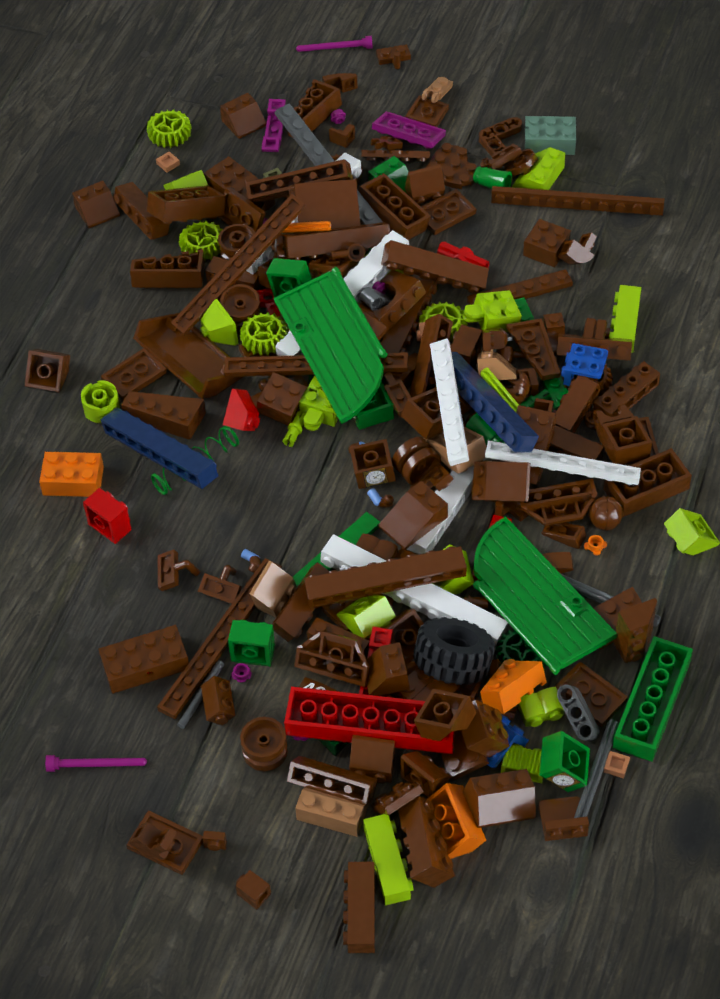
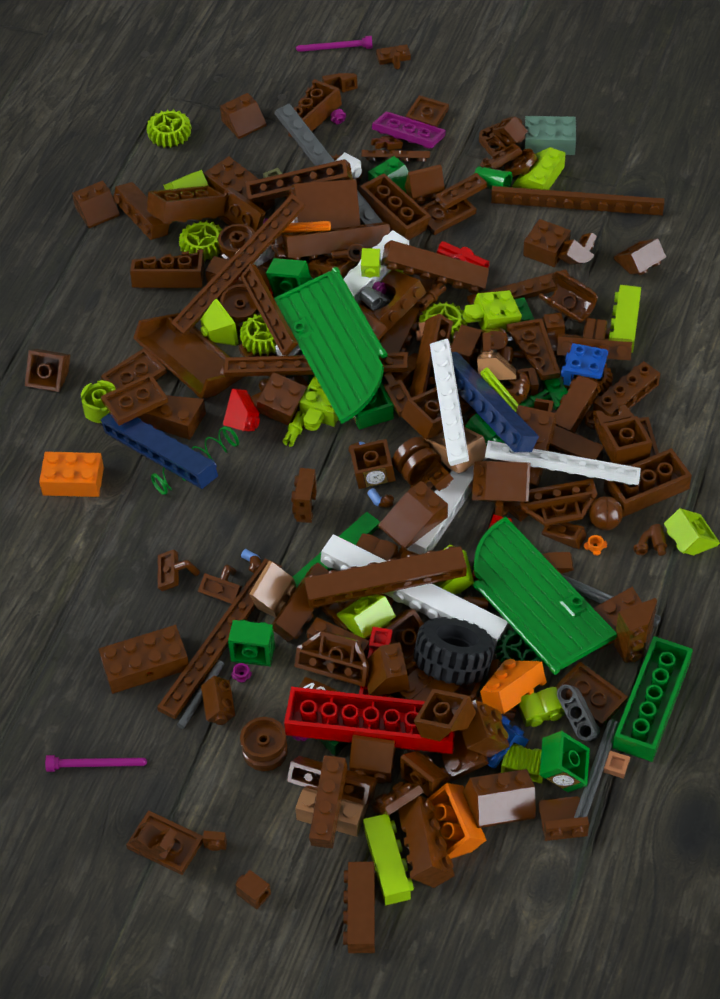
red brick [83,488,132,544] -> none
nougat plate [156,152,180,173] -> none
magenta slope [261,99,286,152] -> none
reddish brown panel [329,124,355,148] -> none
medium nougat hinge [422,77,453,103] -> none
reddish brown plate [426,143,476,189] -> none
none -> reddish brown plate [101,373,168,426]
none -> reddish brown plate [240,264,298,356]
none -> reddish brown piece [291,468,317,523]
none -> reddish brown brick [309,755,348,849]
none -> lime brick [361,248,381,278]
none -> reddish brown pin [416,282,446,311]
none -> reddish brown plate [435,173,487,209]
none -> reddish brown brick [492,116,528,145]
none -> reddish brown animal [539,271,598,323]
none -> slope [613,238,666,275]
none -> reddish brown plant [633,524,667,556]

